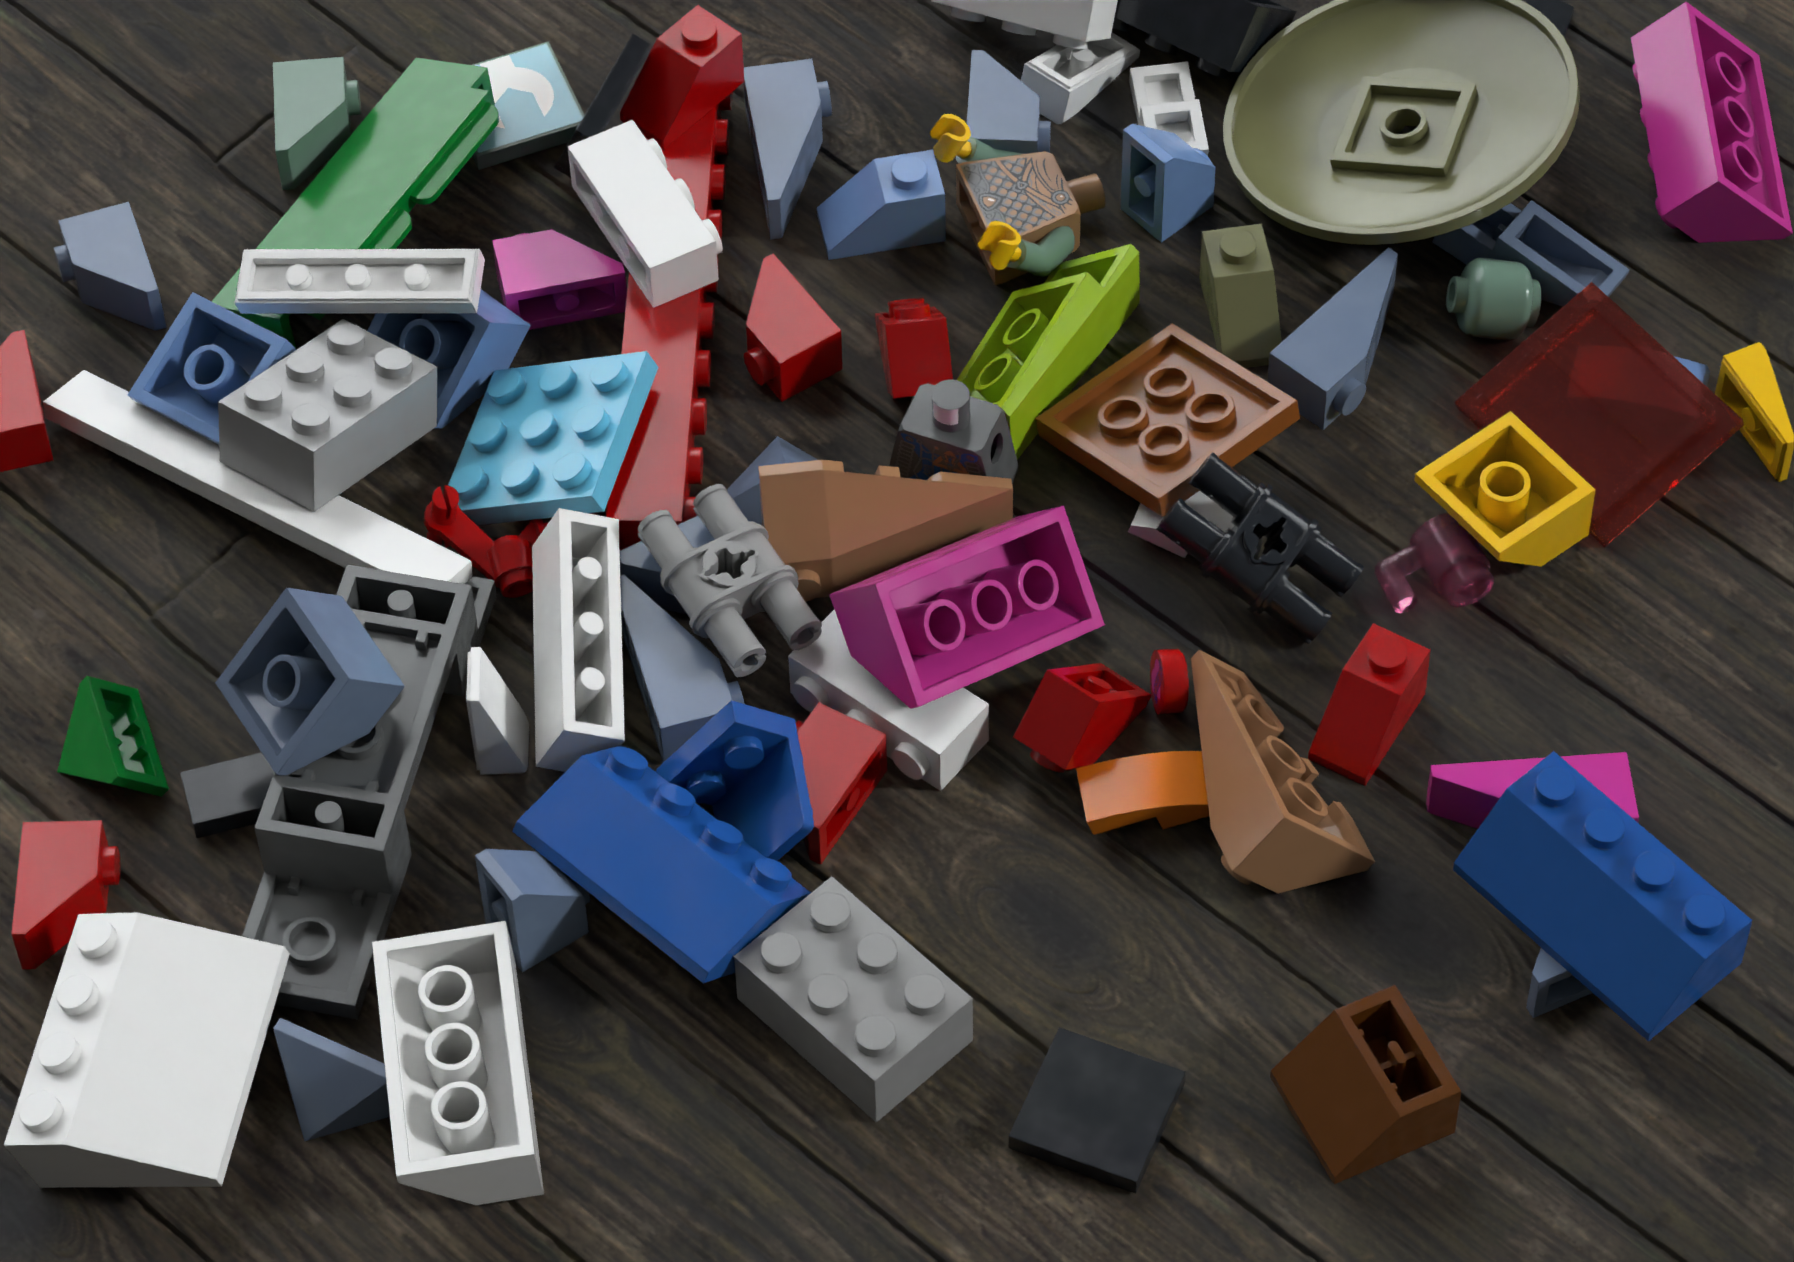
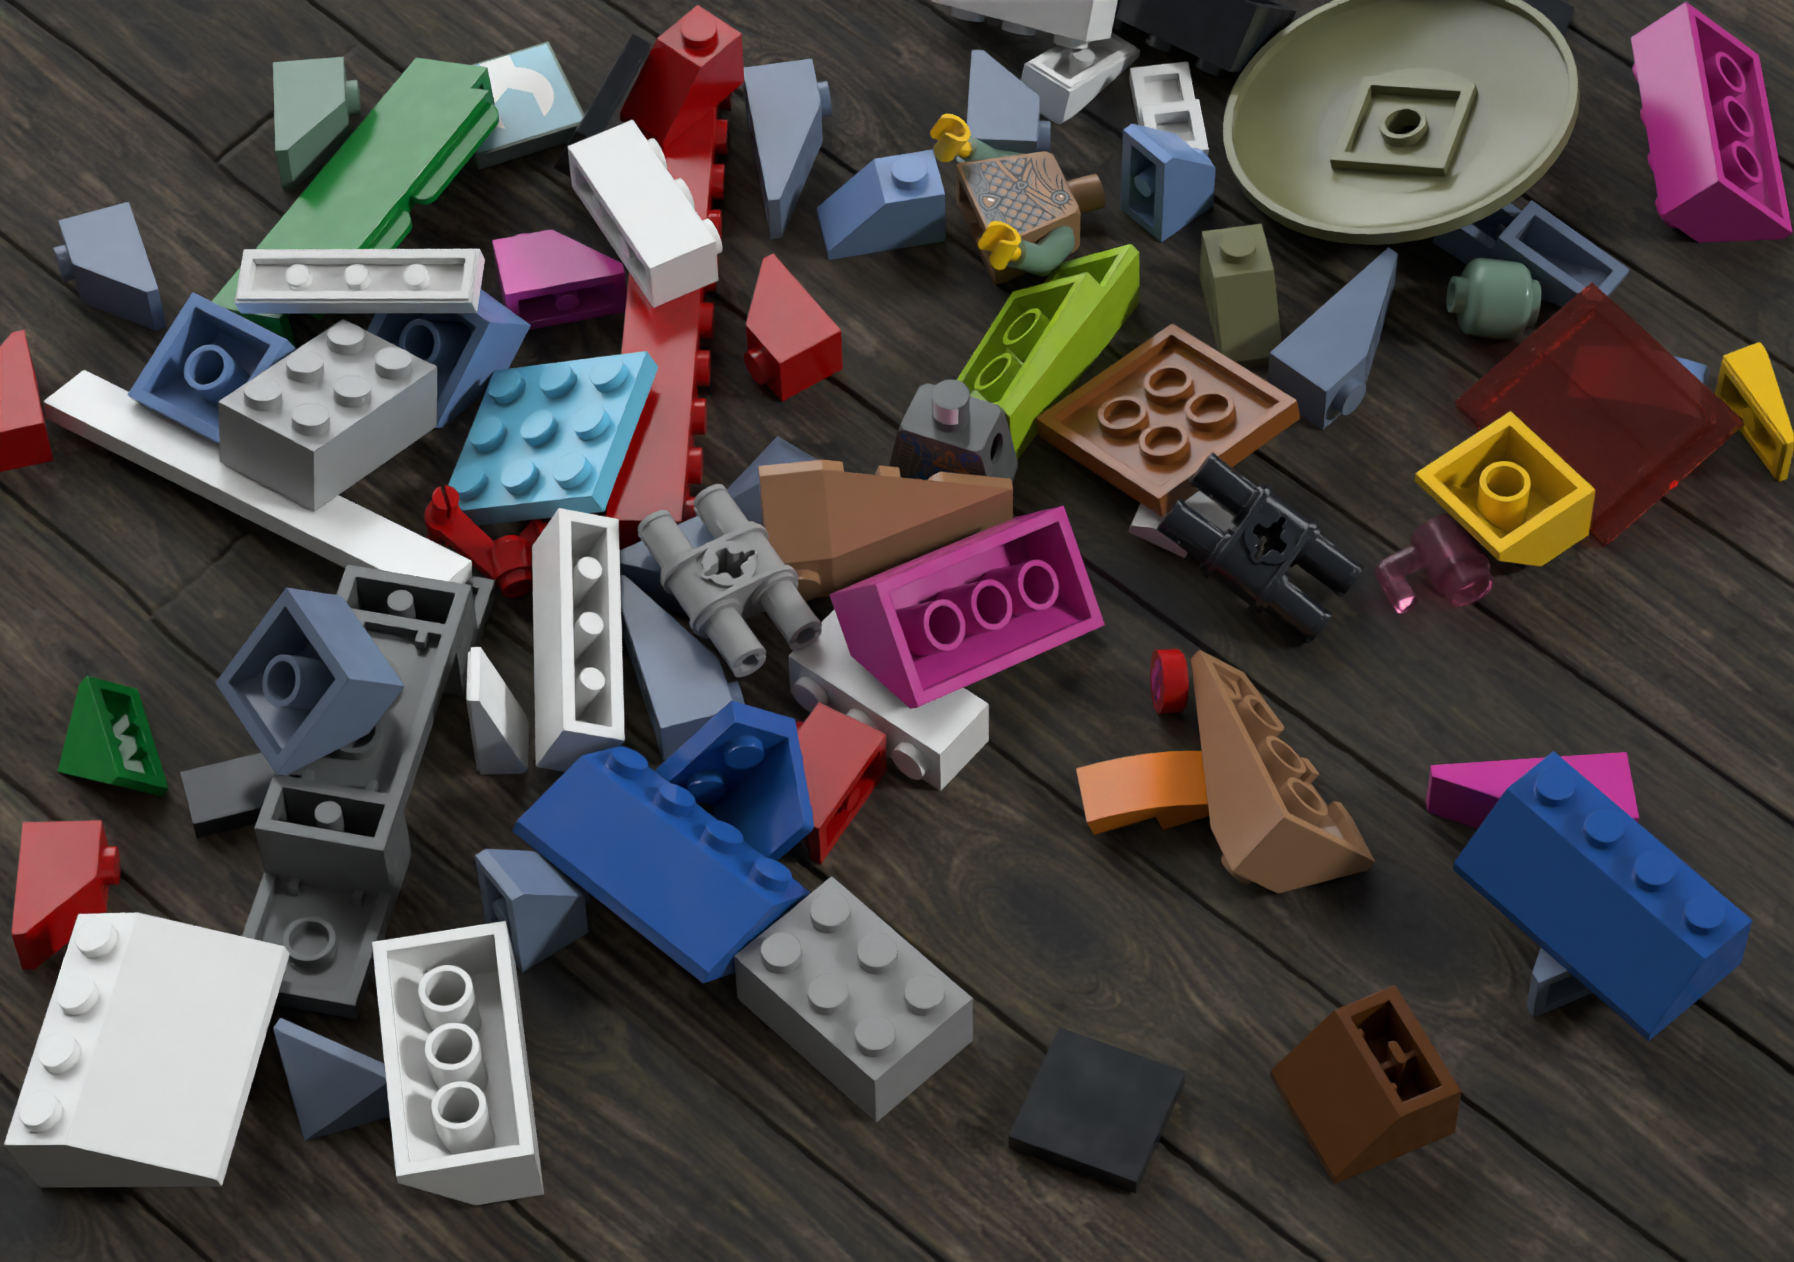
red slope [875,298,953,398] -> none
red slope [1013,663,1152,772] -> none
red slope [1308,623,1431,786] -> none

